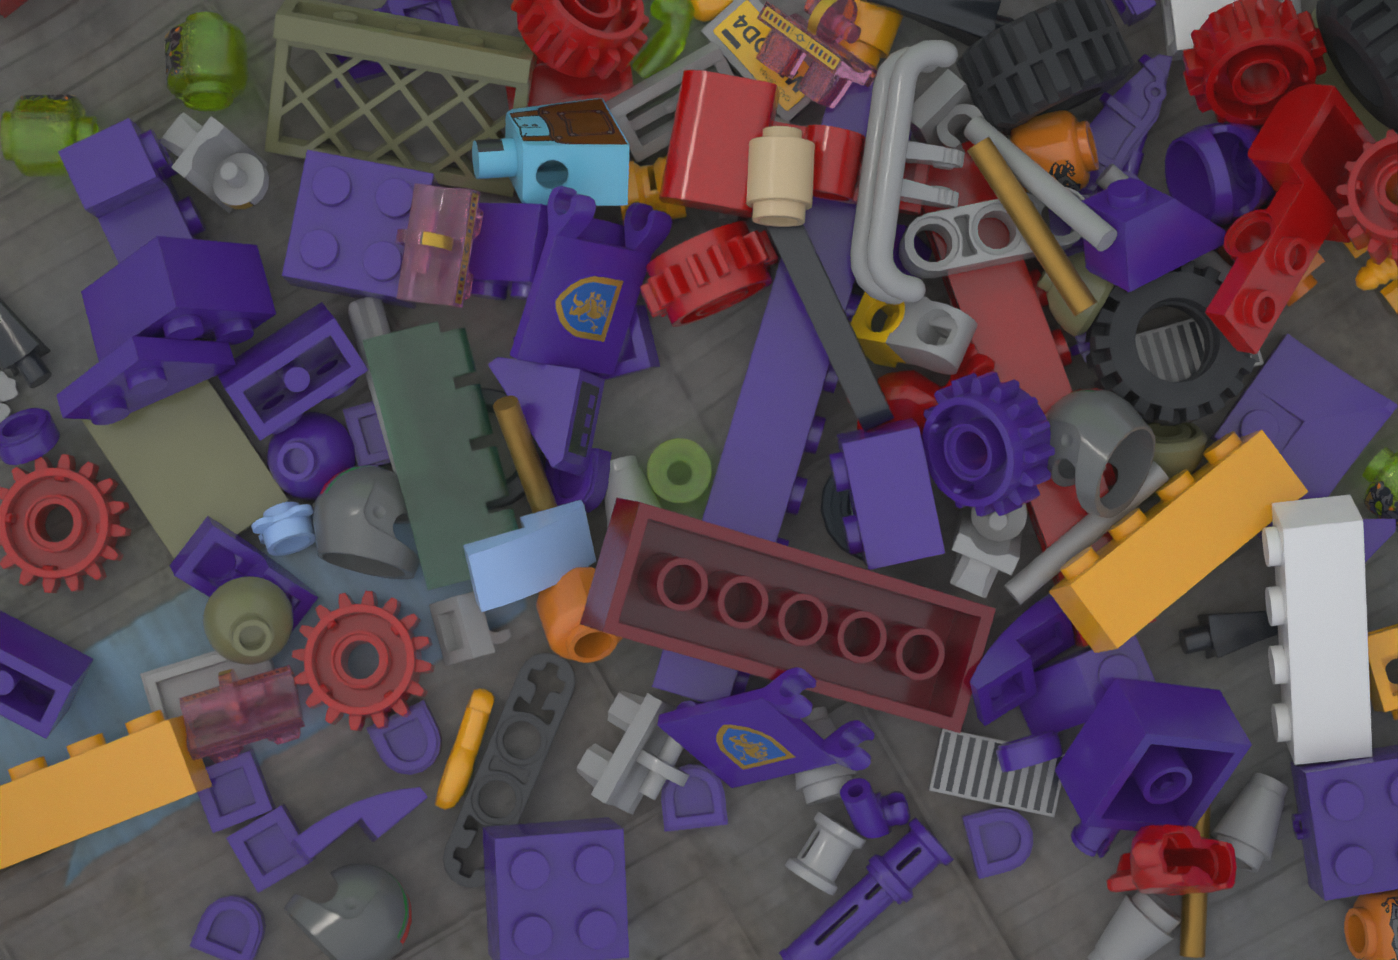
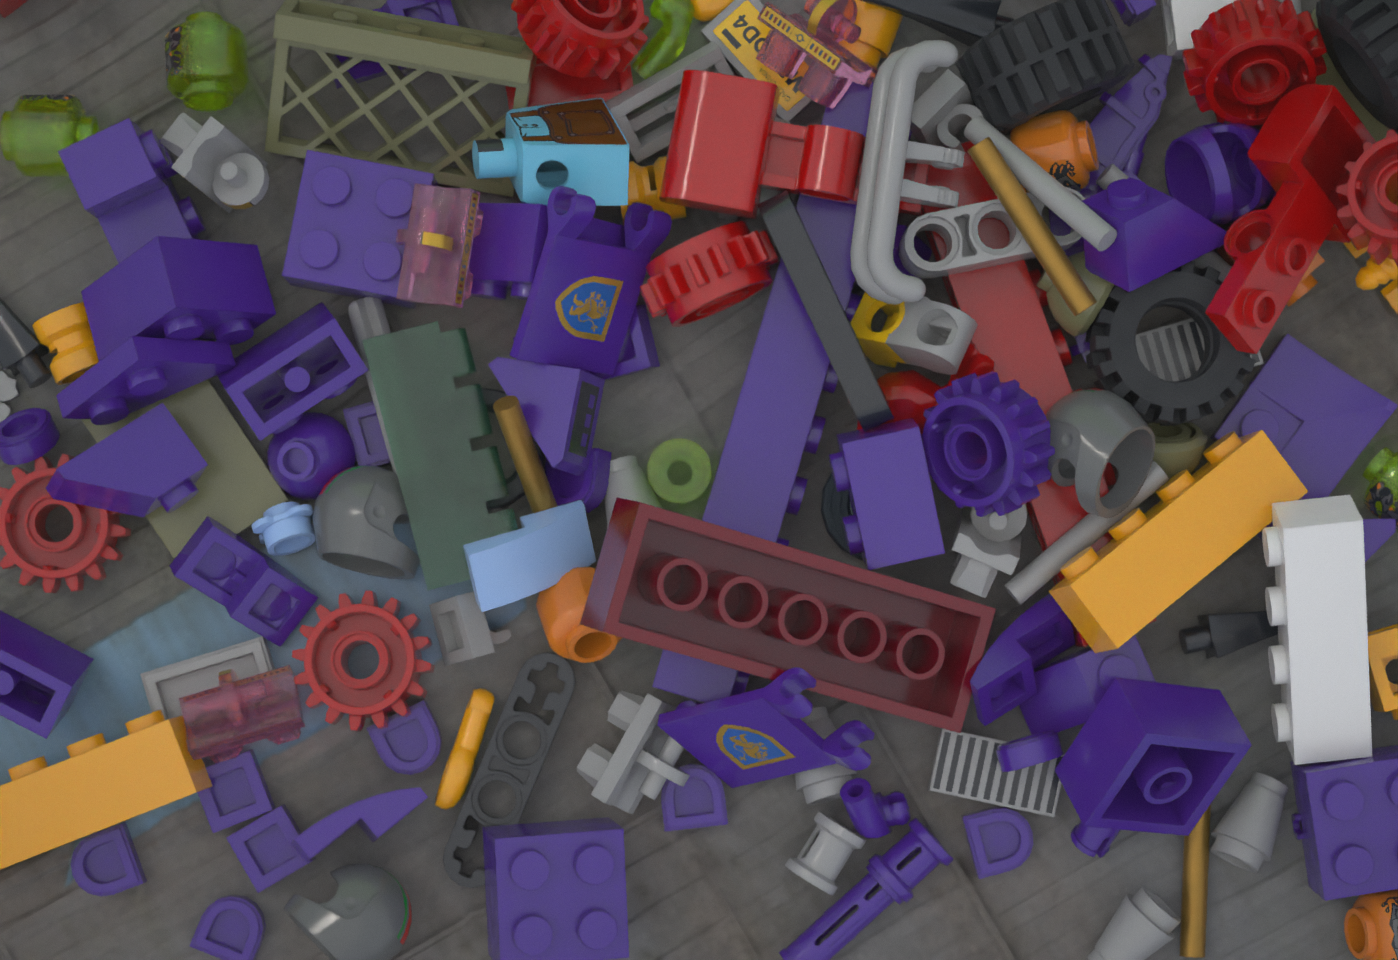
olive brick [203,577,293,665] -> none
tan brick [746,126,815,227] -> none
red animal [1106,824,1237,895] -> none
none -> light orange wheel [32,302,99,385]
none -> dark purple slope [45,402,208,517]
none -> dark purple tile [71,822,147,897]

